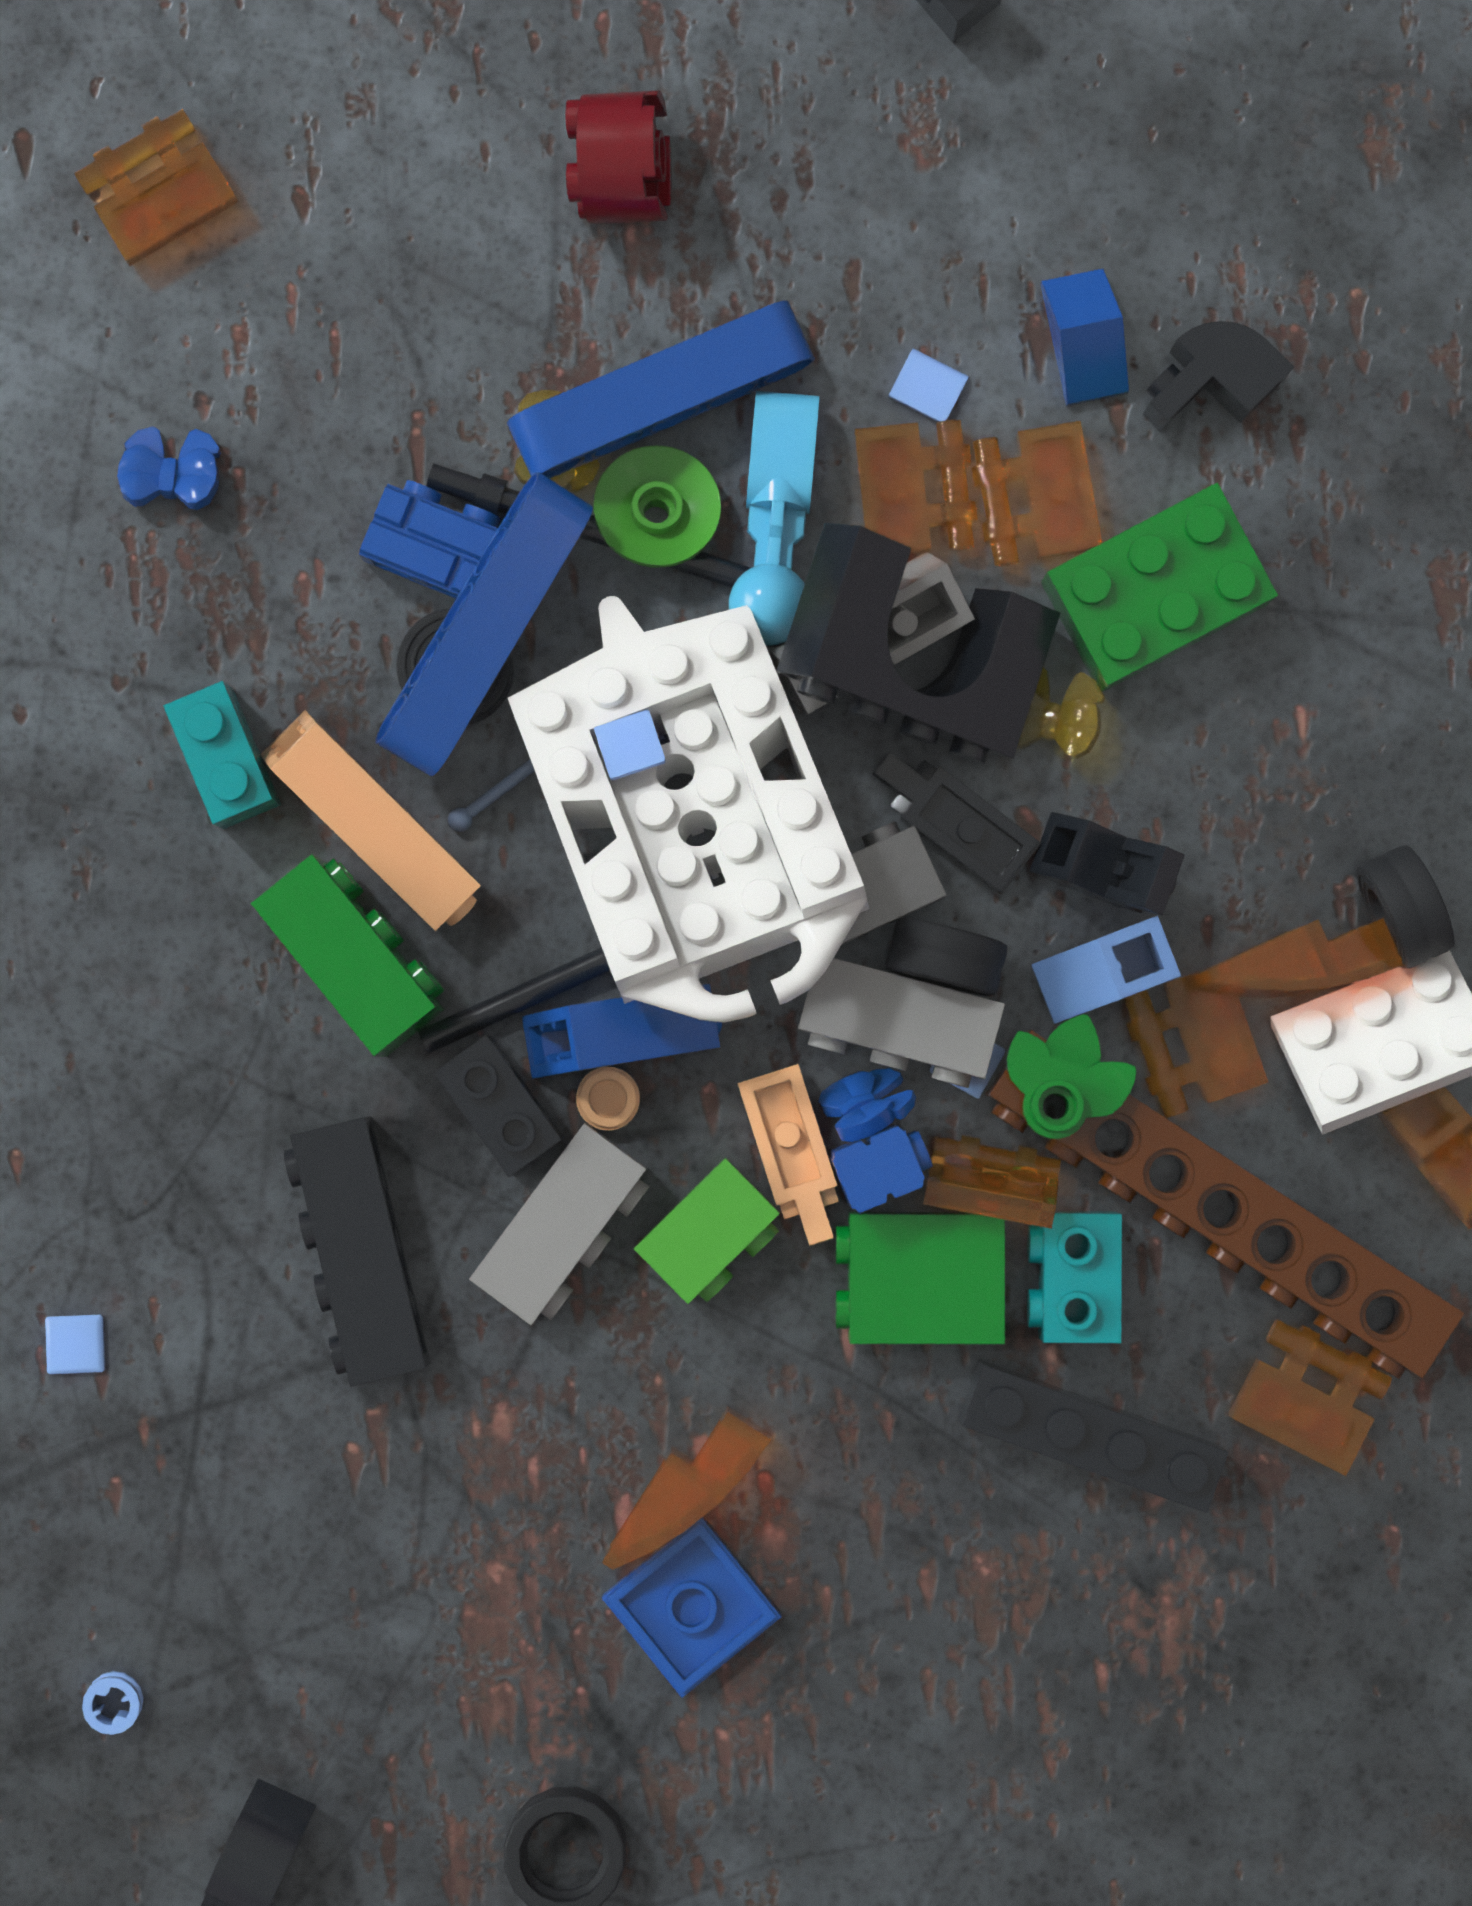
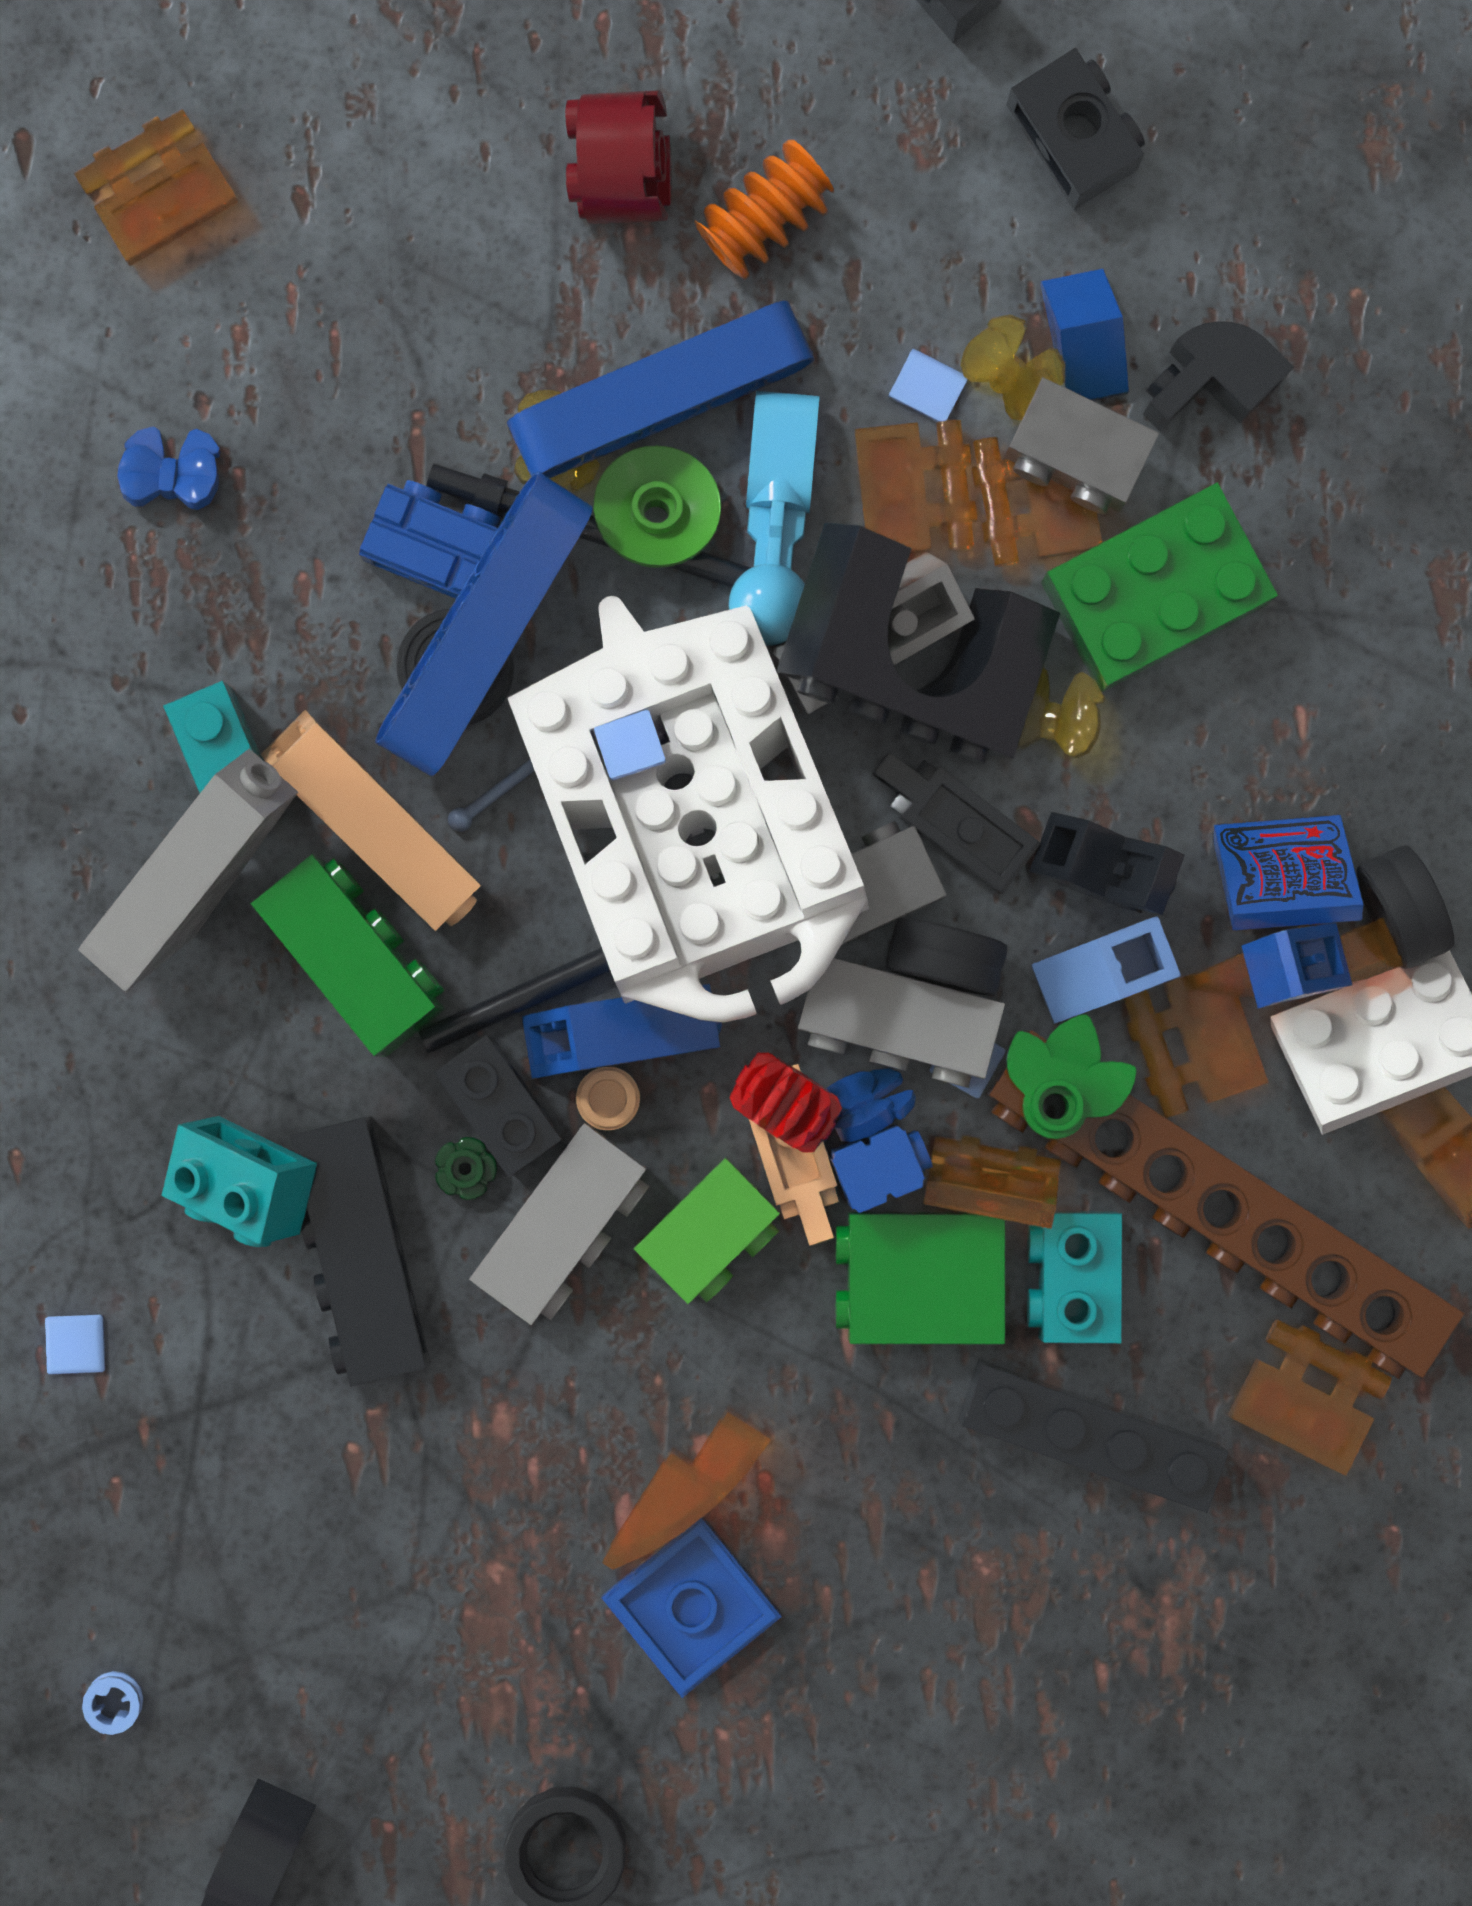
none -> light grey slope [78,748,298,993]
none -> teal brick [161,1116,317,1247]
none -> dark green plate [435,1137,497,1200]
none -> orange piece [694,140,834,280]
none -> red gear [729,1052,842,1153]
none -> clear yellow piece [960,314,1065,420]
none -> flat silver brick [1004,377,1159,514]
none -> black brick [1006,47,1145,210]
none -> blue tile [1213,815,1363,931]
none -> blue slope [1241,923,1353,1008]

